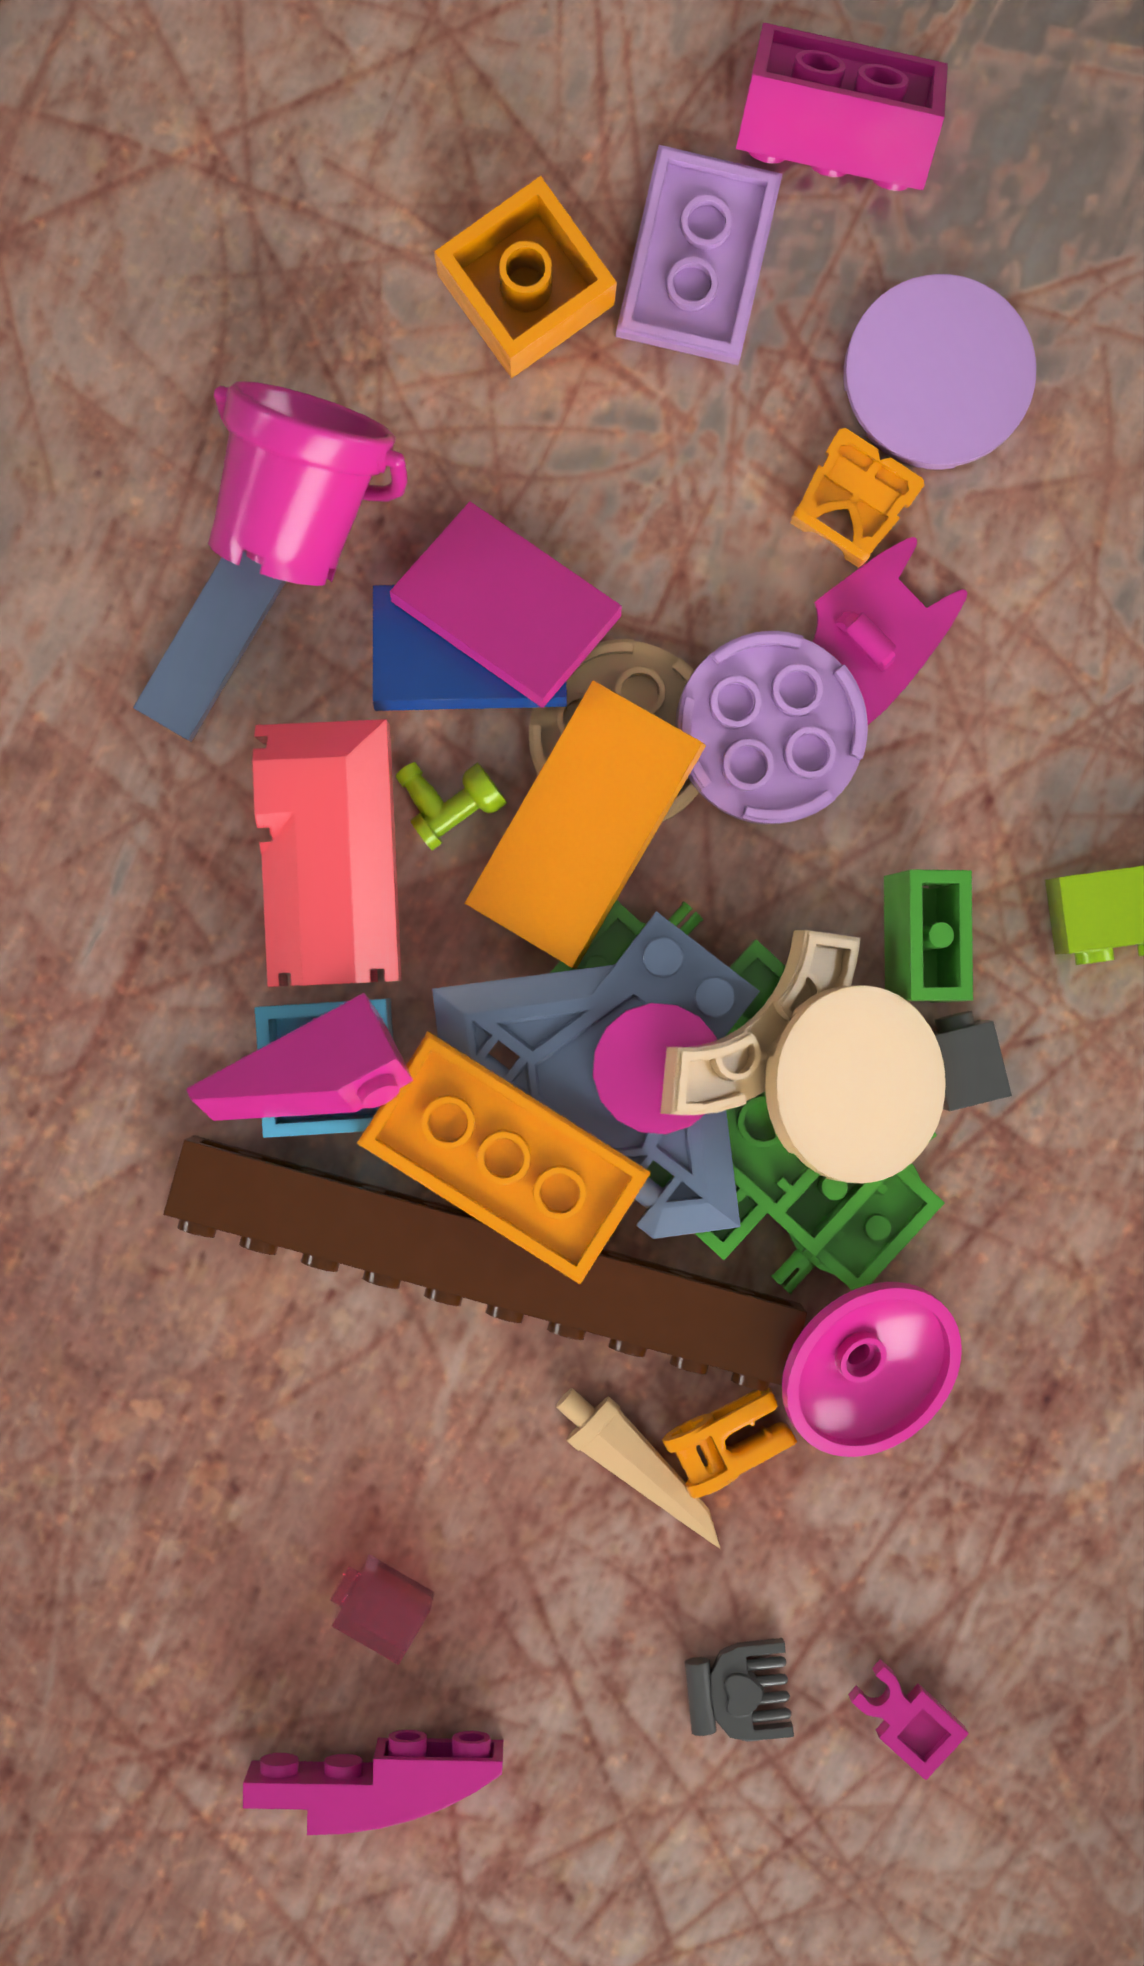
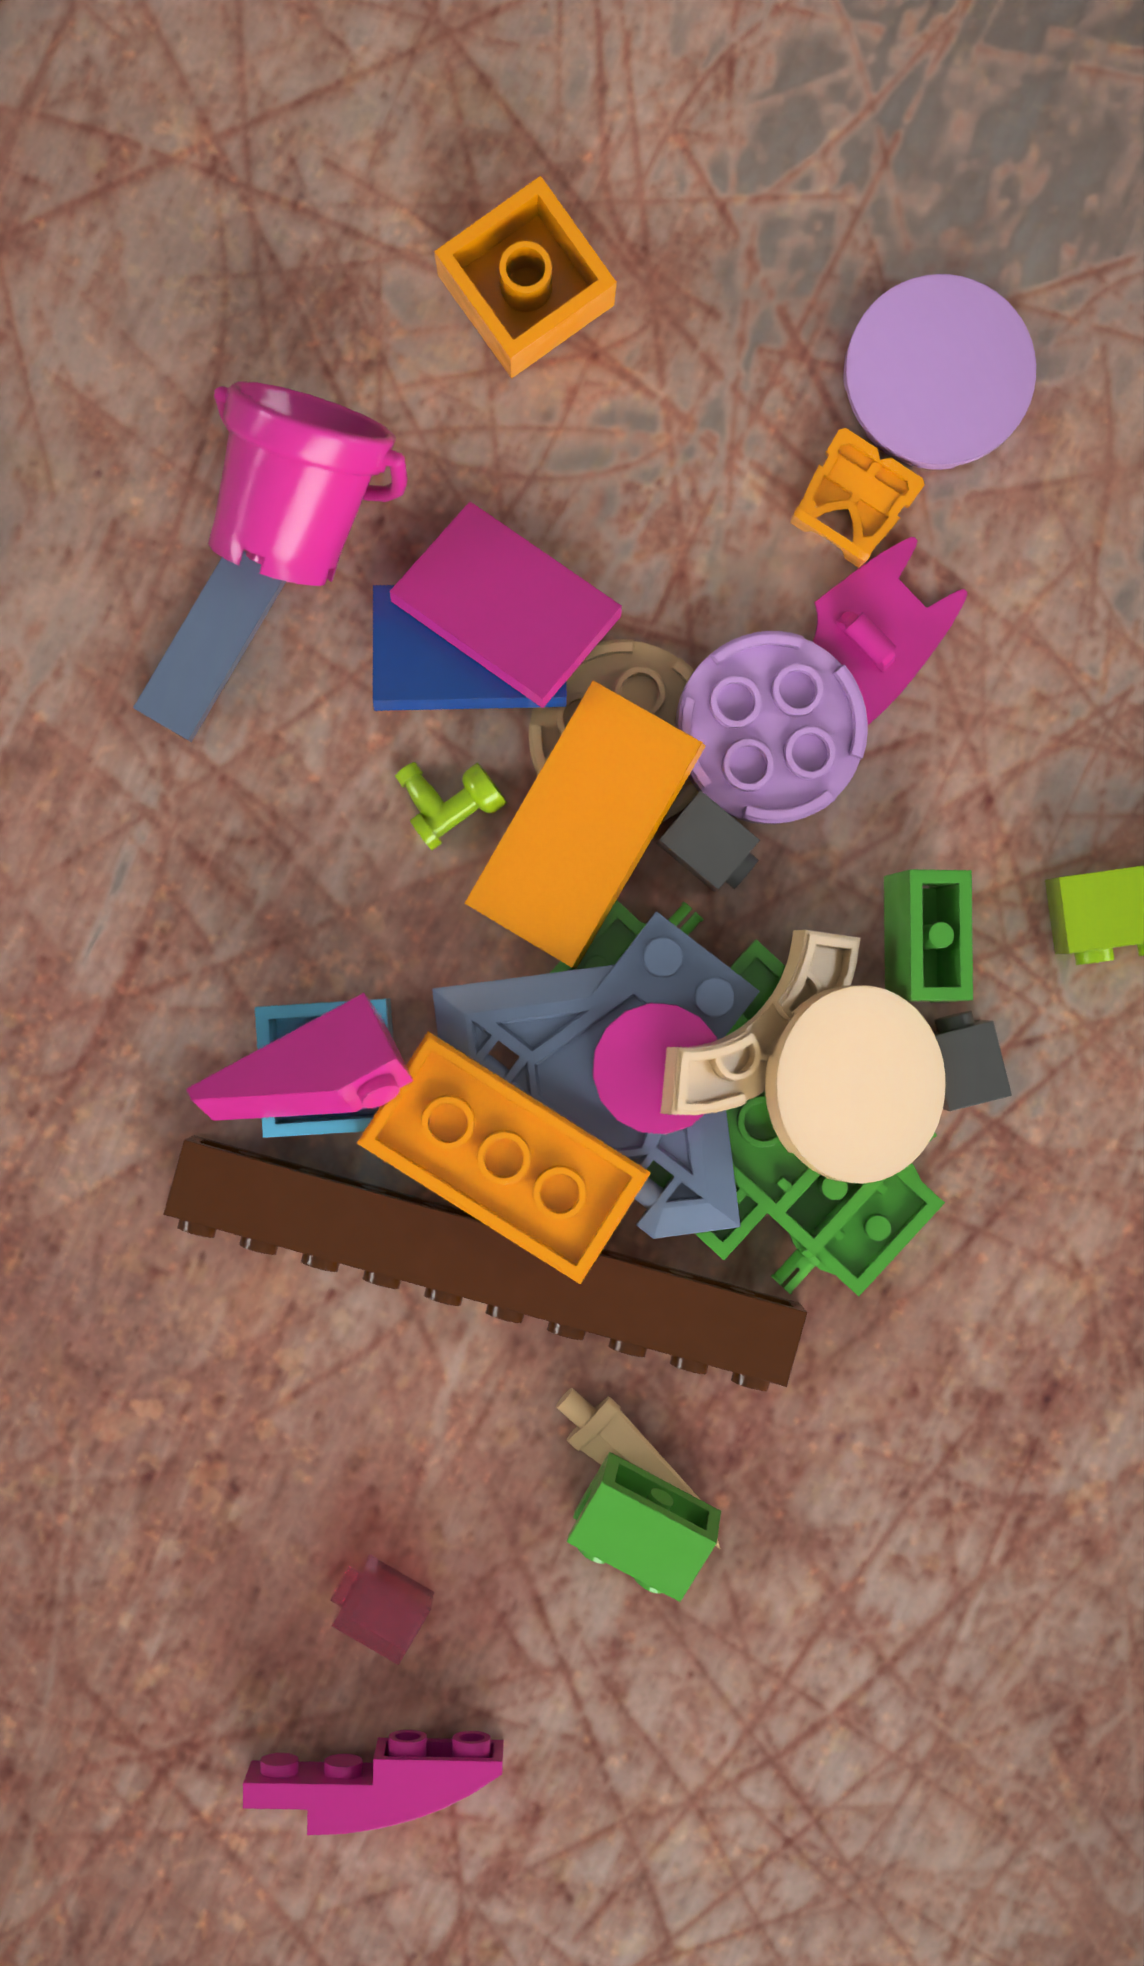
coral brick [252,719,402,987] -> none
lavender tile [616,145,782,365] -> none
light orange piece [662,1387,797,1498] -> none
dark grey piece [685,1638,794,1742] -> none
dark pink slope [736,22,948,191] -> none
dark pink dish [782,1282,962,1457] -> none
dark pink plate [848,1659,969,1780] -> none
none -> bright green brick [567,1452,721,1602]
none -> dark grey brick [656,791,760,892]

